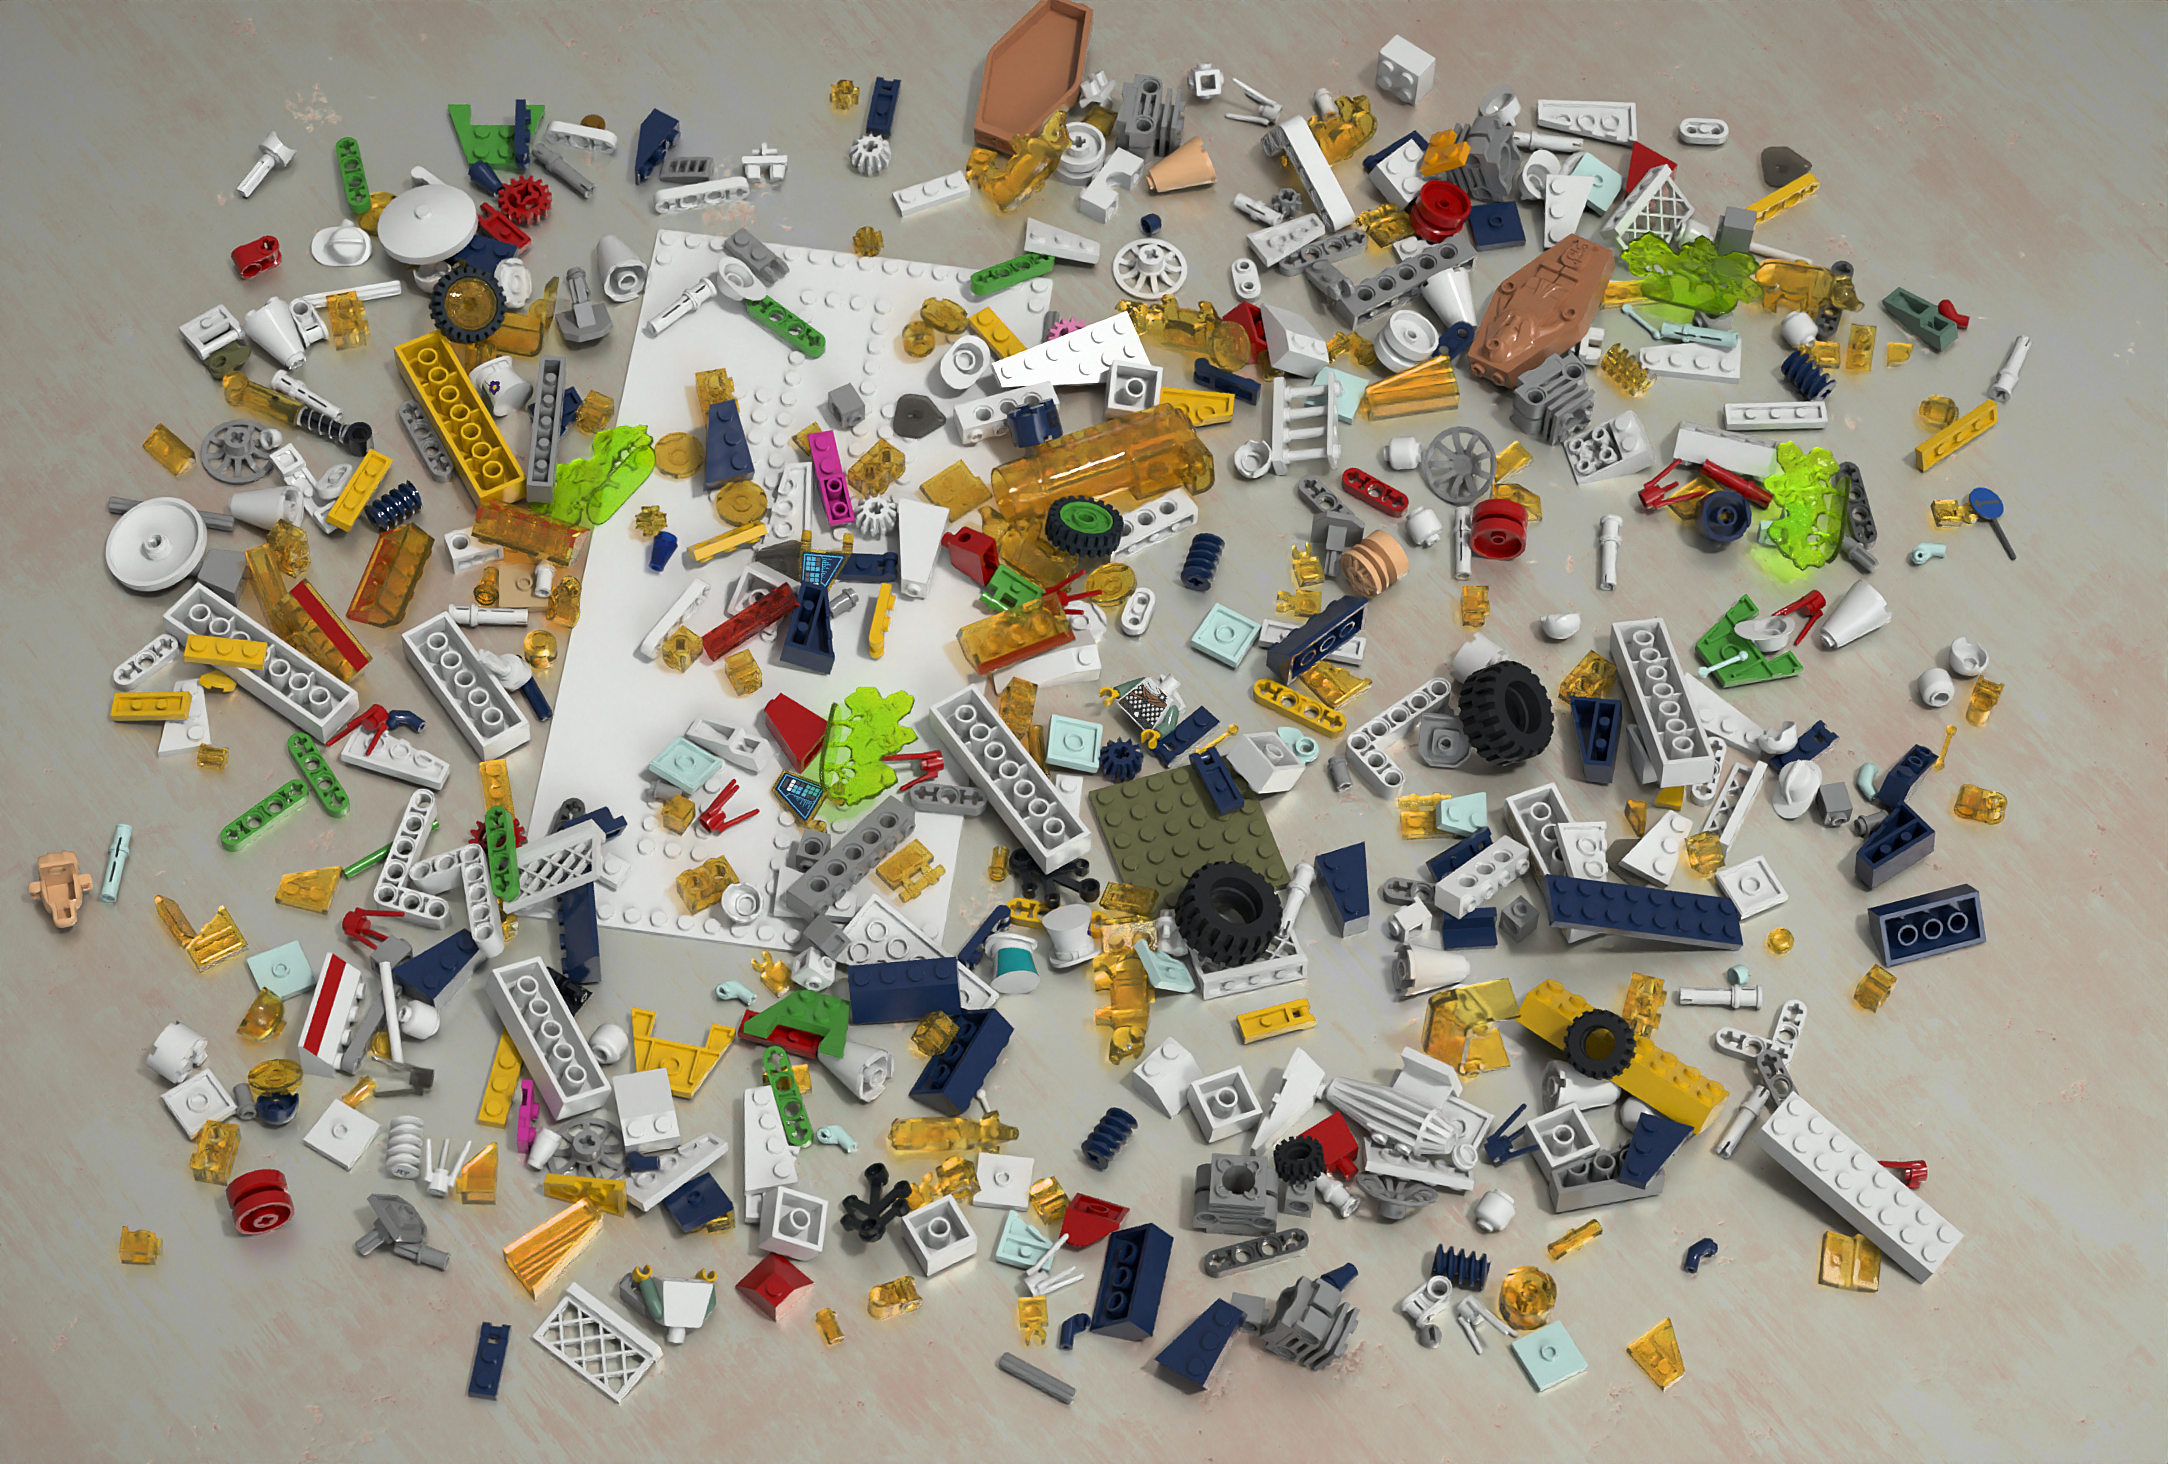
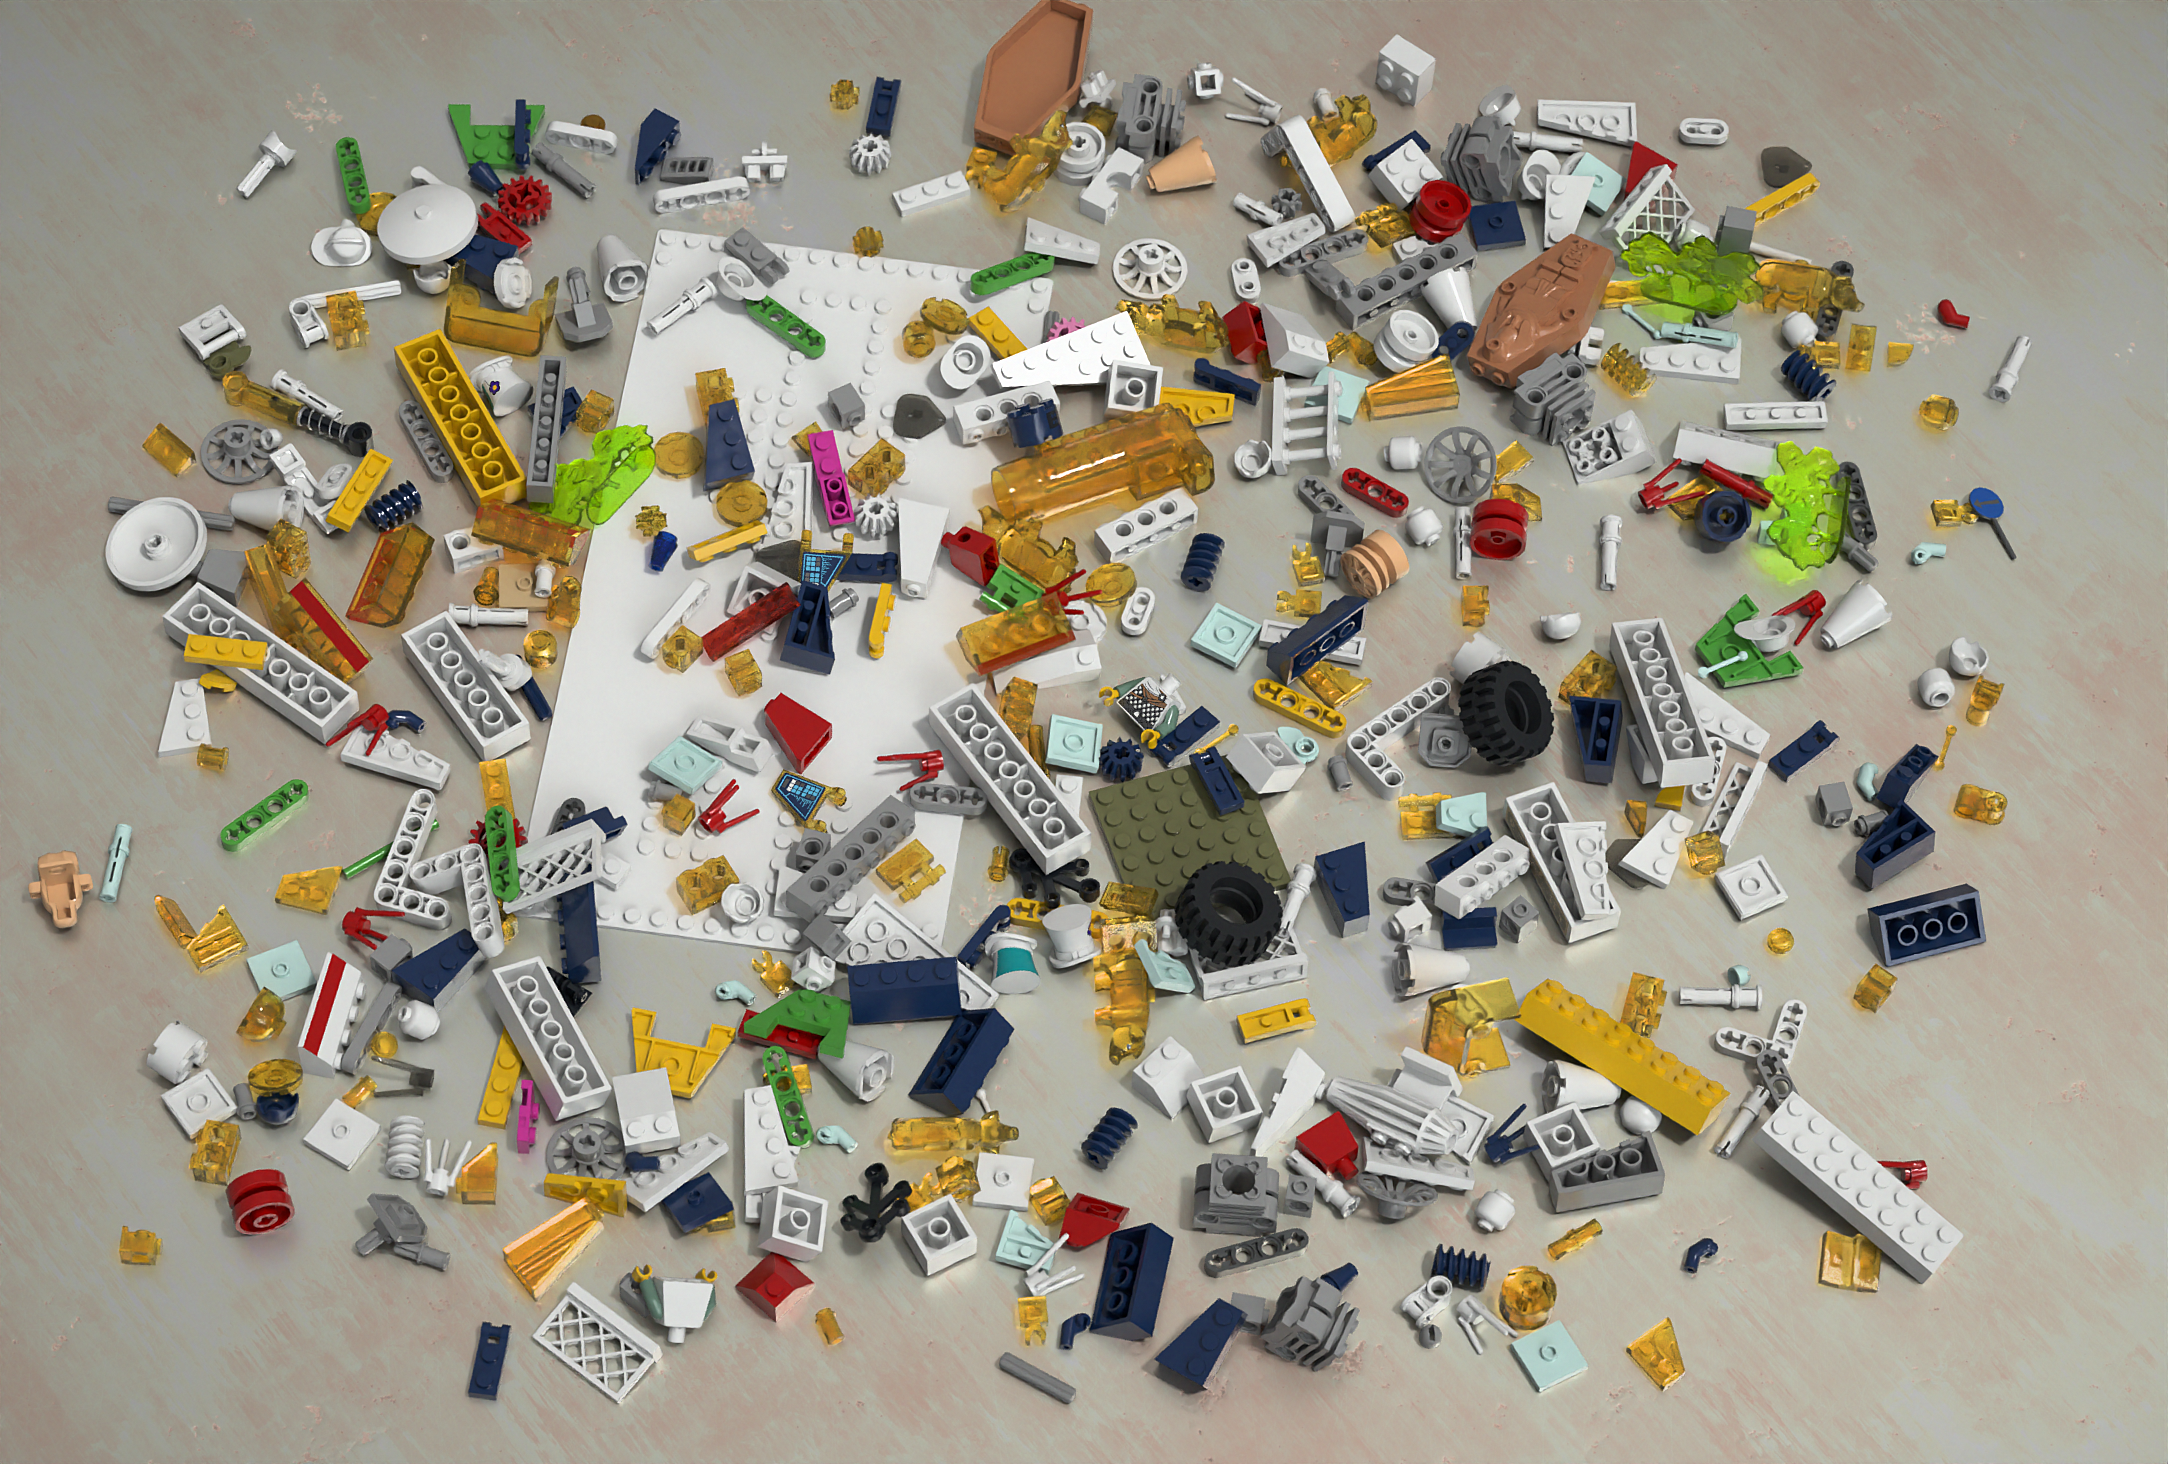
yellow plate [110,691,192,721] -> none
white beam [113,634,179,692] -> none
red piece [231,235,282,279] -> none
white cone [243,296,307,370] -> none
bright green beam [287,732,350,818] -> none
white bar [379,962,404,1069] -> none
wheel [429,267,507,344] -> none
clear yellow brick [464,343,502,376] -> none
white cone [527,1126,562,1170] -> none
white head [588,1023,628,1064] -> none
clear neon green plant [819,687,919,807] -> none
clear yellow piece [867,1276,924,1320] -> none
clear yellow brick [910,1011,960,1056] -> none
clear yellow slope [919,459,993,523] -> none
black wheel [1045,495,1124,559] -> none
dark blue hinge [1140,214,1161,235] -> none
clear yellow tile [1208,321,1251,372] -> none
black tyre [1273,1135,1325,1184] -> none
light orange plate [1420,129,1471,177] -> none
white plate [1451,1143,1478,1171] -> none
dark blue plate [1542,874,1743,950] -> none
black tyre [1563,1009,1637,1080] -> none
dark blue wing [1618,1112,1694,1190] -> none
white hair [1757,721,1798,755] -> none
white piece [1772,759,1822,819] -> none
sand green slope [1882,287,1958,351] -> none
yellow plate [1915,399,1998,472] -> none

